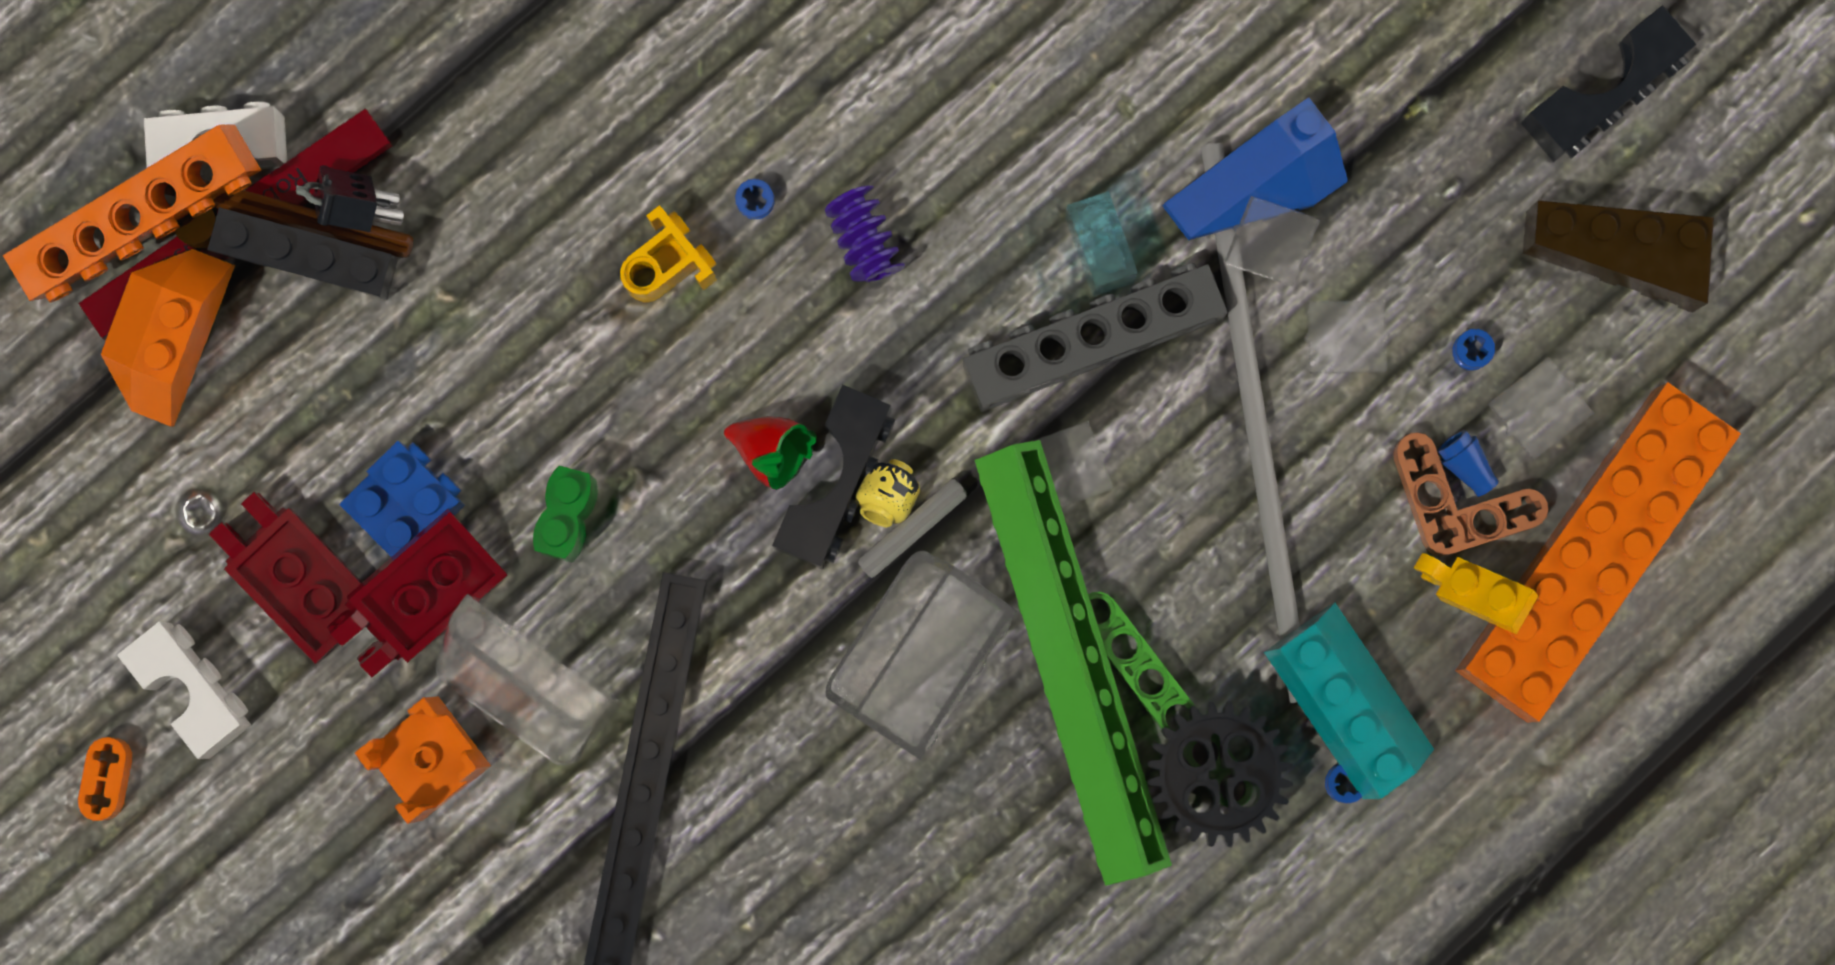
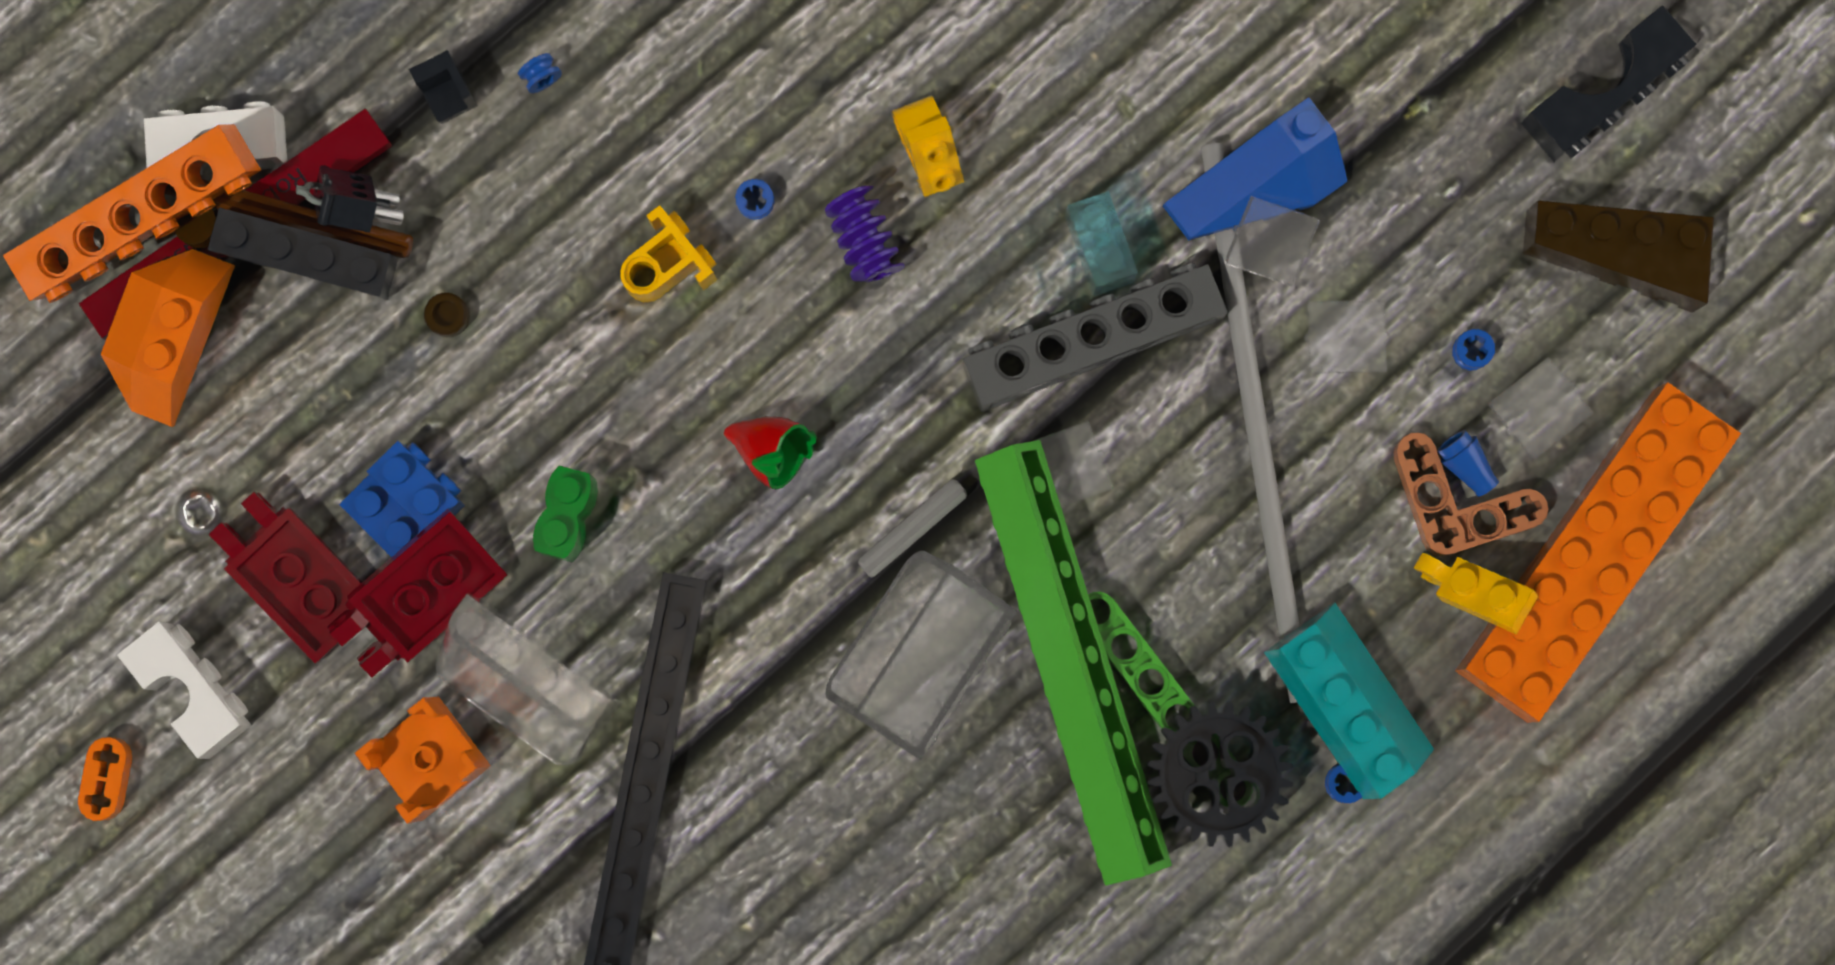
black arch [772,384,896,570] -> none
light yellow head [856,459,920,527] -> none
none -> black panel [409,50,478,124]
none -> dark brown tile [424,292,470,338]
none -> blue bush [518,53,562,93]
none -> yellow pin [891,95,964,197]

